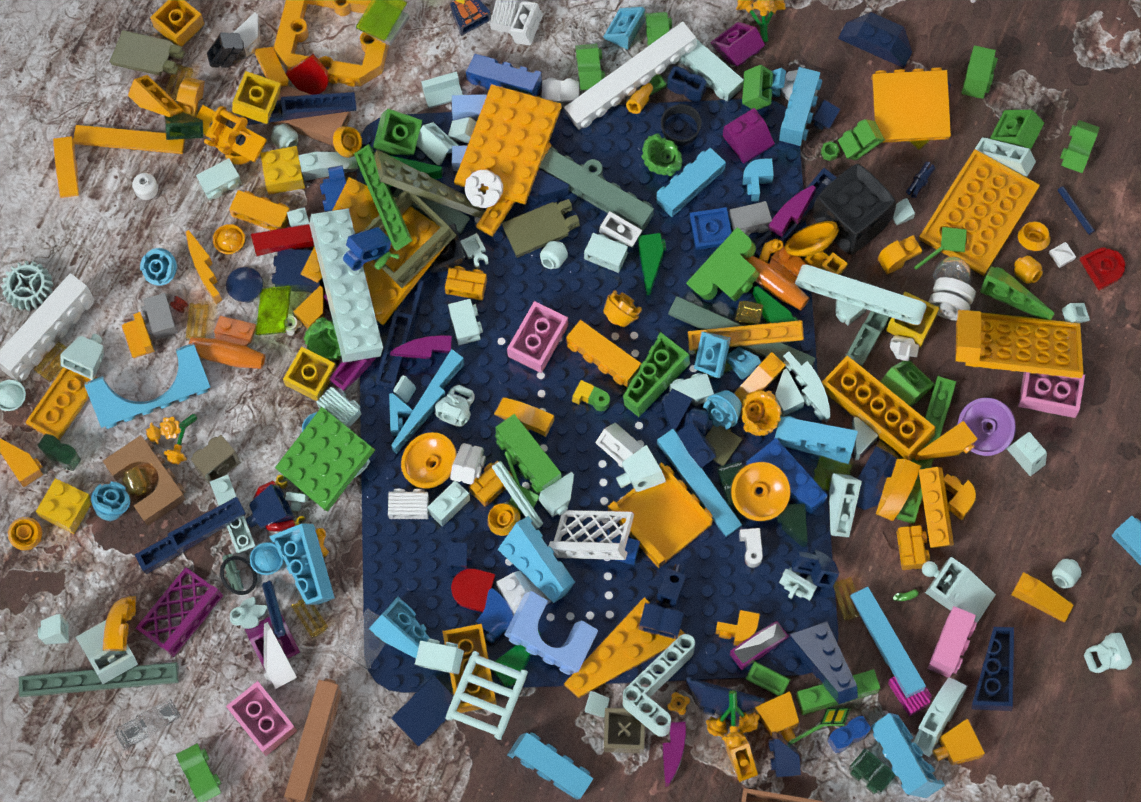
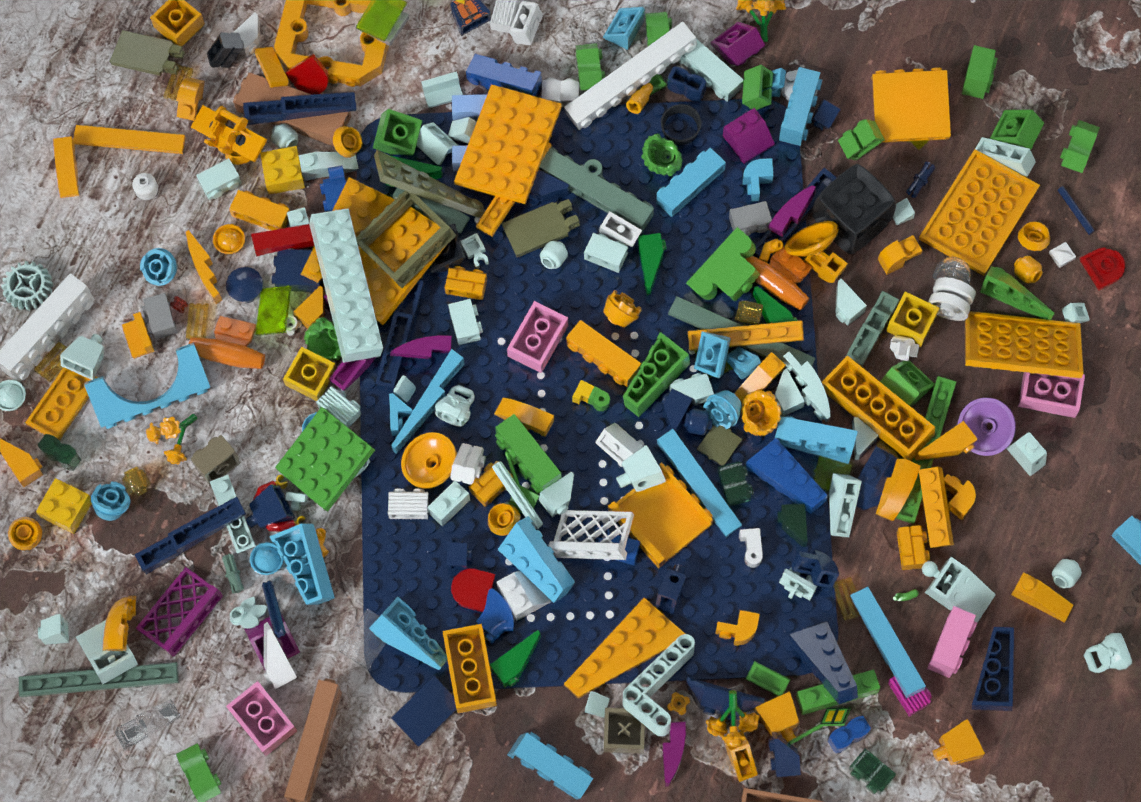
medium nougat arch [103,435,186,526] -> none
light orange slope [128,75,183,117] -> none
clear green slope [164,112,204,140] -> none
black tyre [220,556,257,595] -> none
yellow brick [232,71,281,124] -> none
clear yellow tile [291,599,329,639] -> none
blue hinge [343,227,391,271] -> none
bright green tile [354,144,412,251] -> none
bright green piece [374,251,399,270] -> none
light aqua brick [415,639,464,674] -> none
light aqua bar [445,651,528,740] -> none
white plate [465,170,503,208] -> none
light blue arch [504,591,598,675] -> none
dark blue brick [639,602,684,639] -> none
dark blue slope [677,421,716,468] -> none
blue plate [689,207,732,250] -> none
slope [730,621,789,670] -> none
light orange dish [731,462,790,521] -> none
light aqua beam [795,265,927,325] -> none
bright green tile [821,141,840,161] -> none
dark blue wedge [838,12,912,68] -> none
medium azure wedge [871,713,945,798] -> none
light aqua slope [913,677,967,757] -> none
bright green piece [914,227,967,269] -> none
light orange brick [955,310,985,363] -> none

